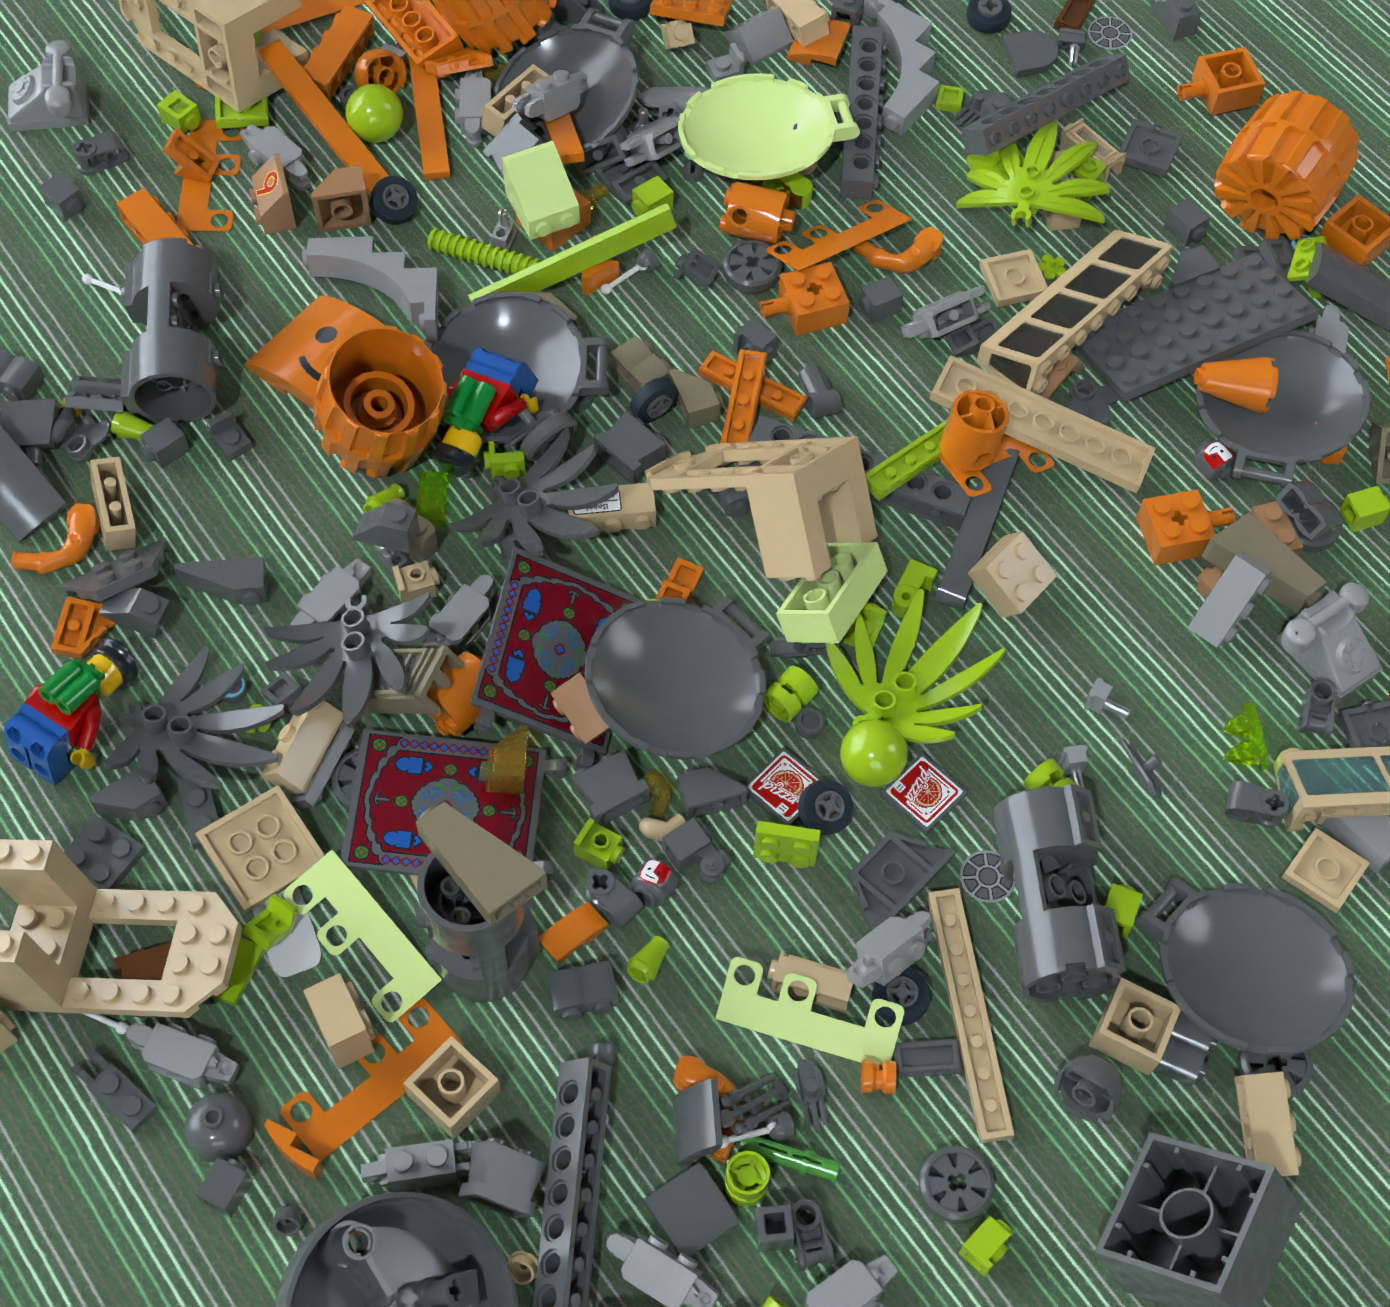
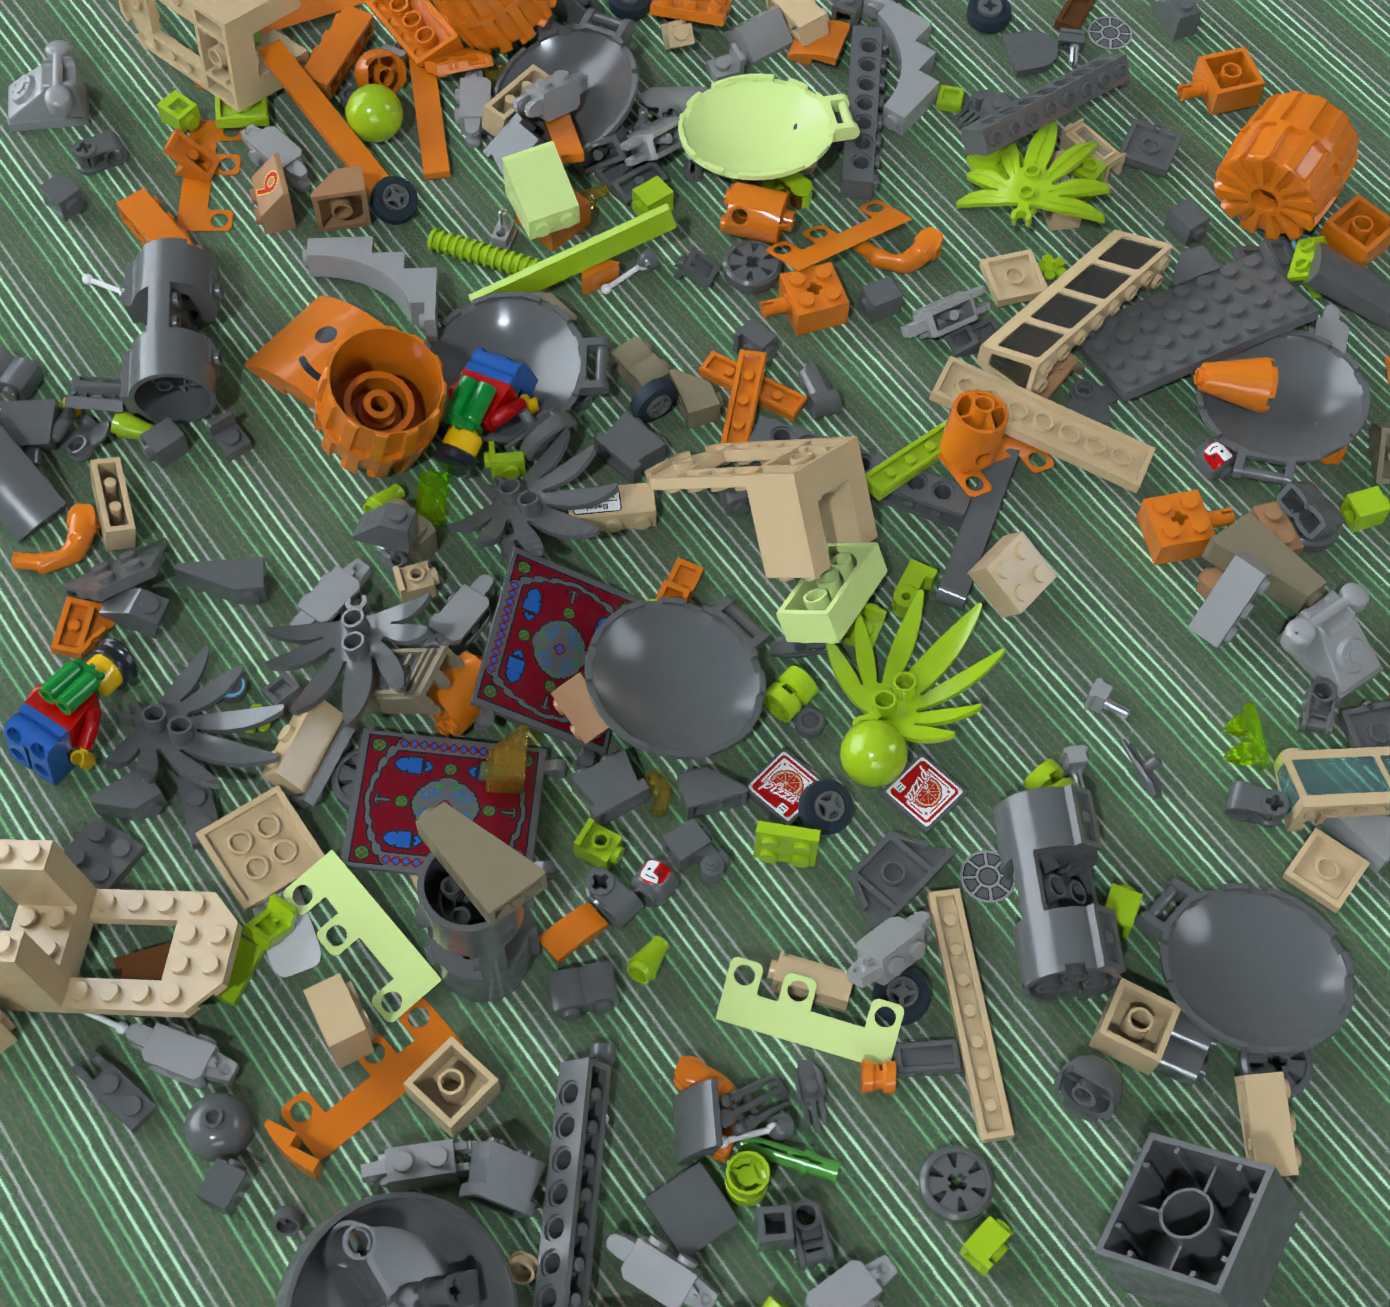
tan arm [639,813,686,842] -> none

